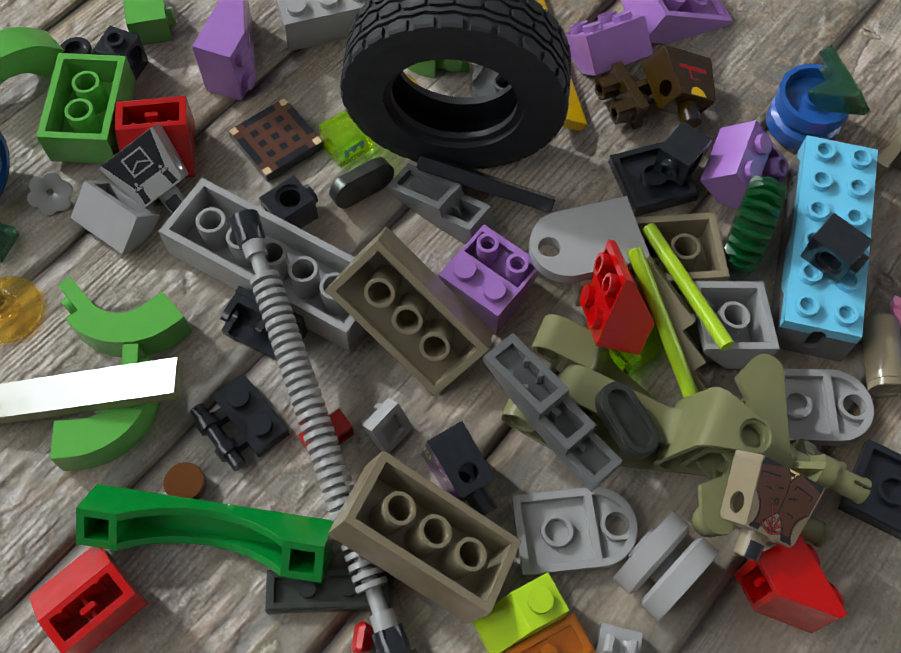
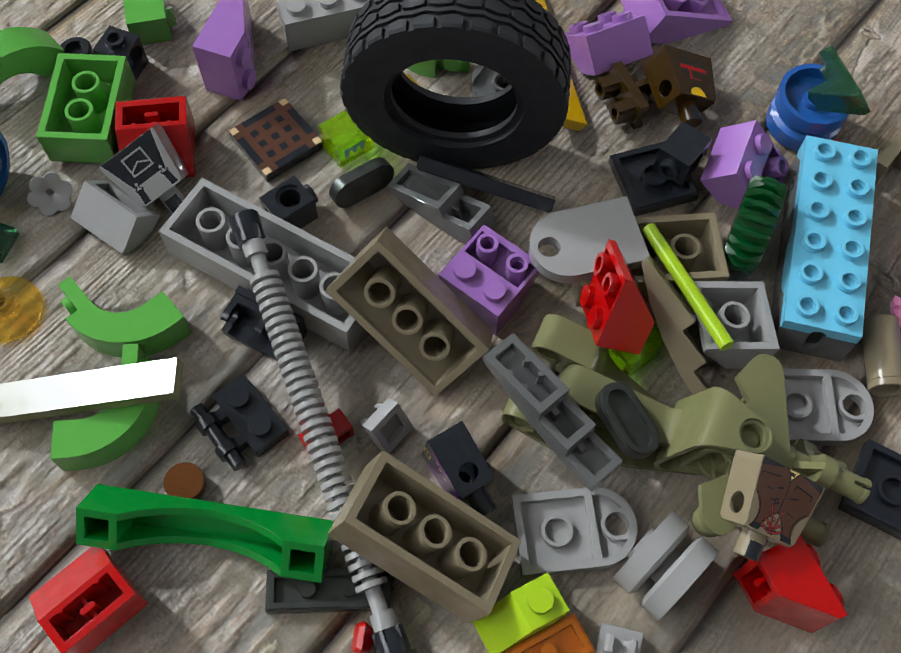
lime bar [626,245,698,398] -> none
black brick [800,213,873,283] -> none

